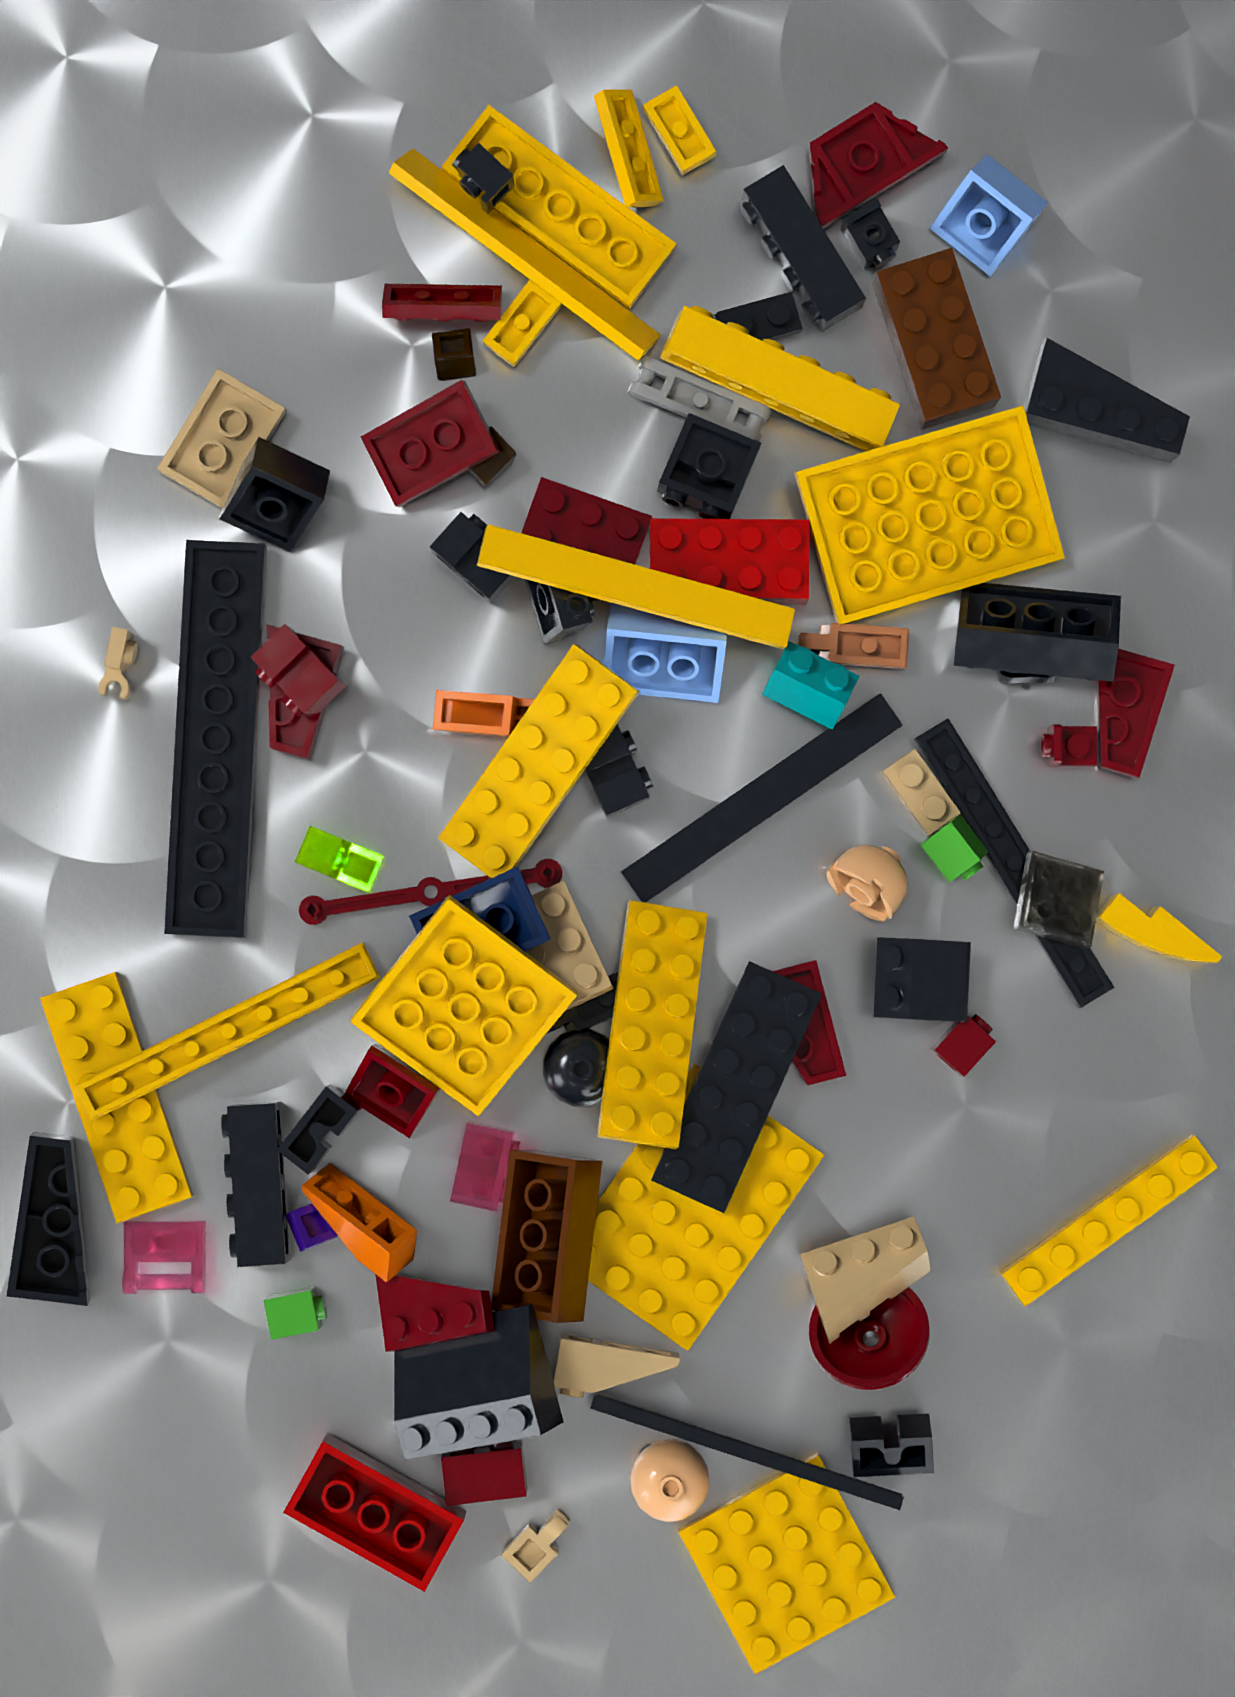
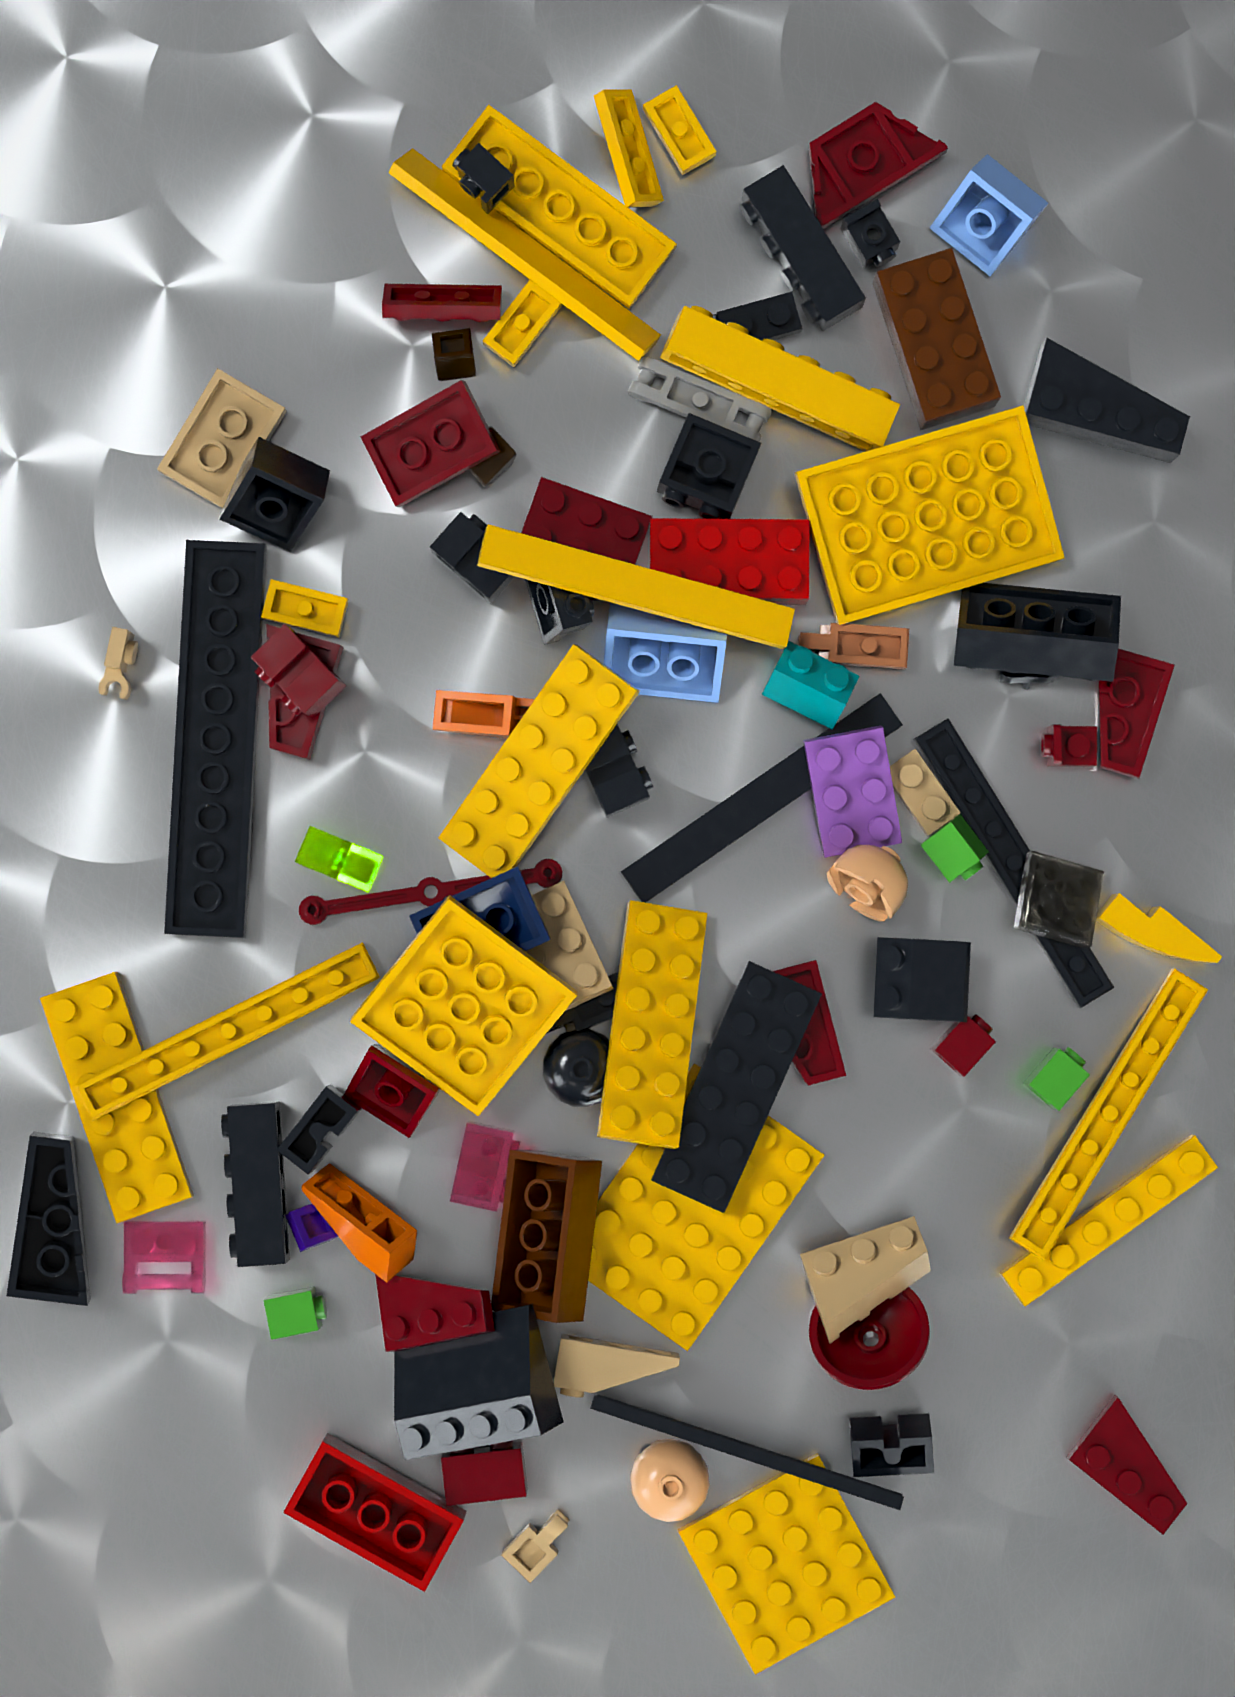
none -> yellow plate [261,579,349,638]
none -> medium lavender plate [803,725,902,858]
none -> yellow tile [1009,968,1208,1260]
none -> bright green brick [1023,1047,1090,1111]
none -> dark red wing [1066,1395,1188,1535]

